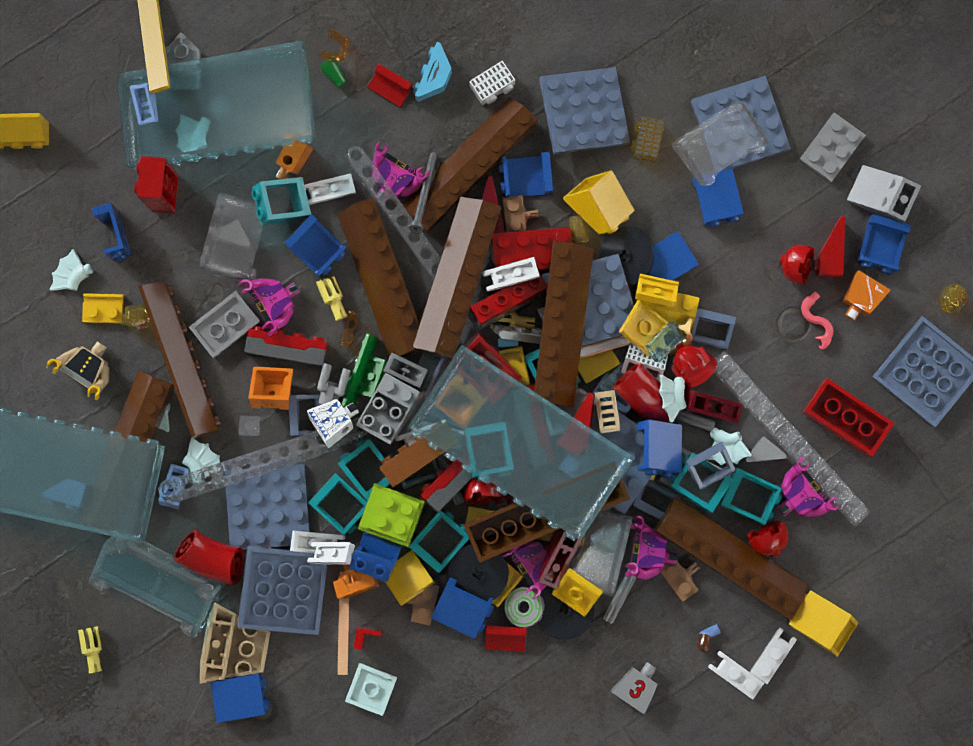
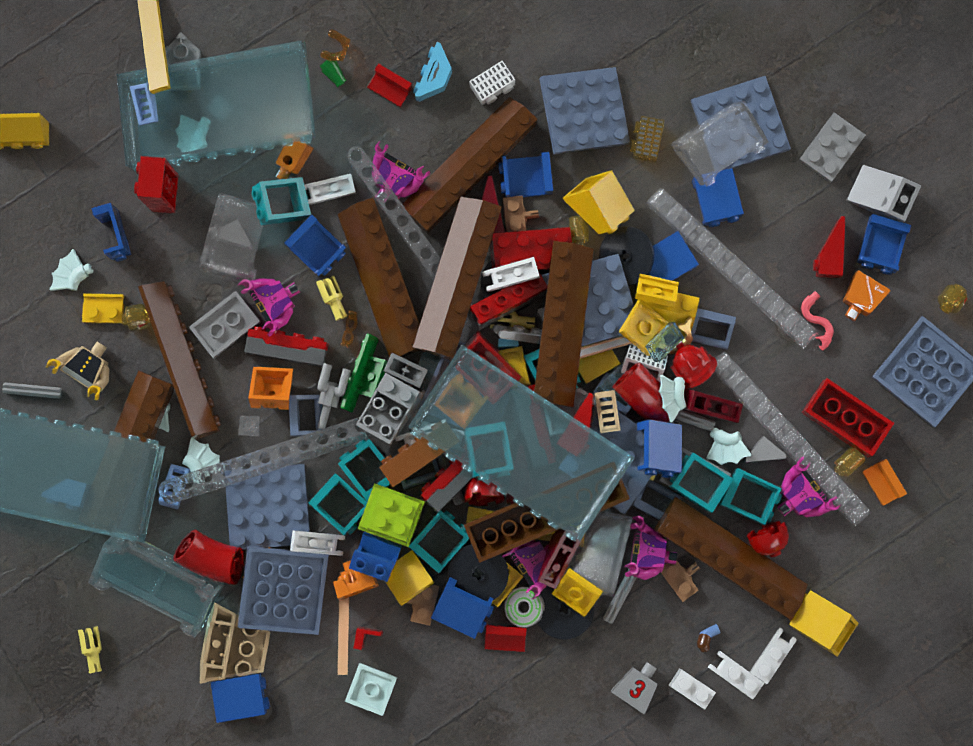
torso [307,400,359,448] -> none
white hinge [307,542,355,565] -> none
dark grey bar [409,152,438,234] -> none
sand blue tile [684,442,736,490] -> none
red cylinder [779,245,815,285] -> none
none -> light grey axle [2,383,62,399]
none -> clear beam [646,188,818,348]
none -> white brick [669,668,716,709]
none -> clear yellow brick [834,446,866,477]
none -> orange panel [863,459,907,506]

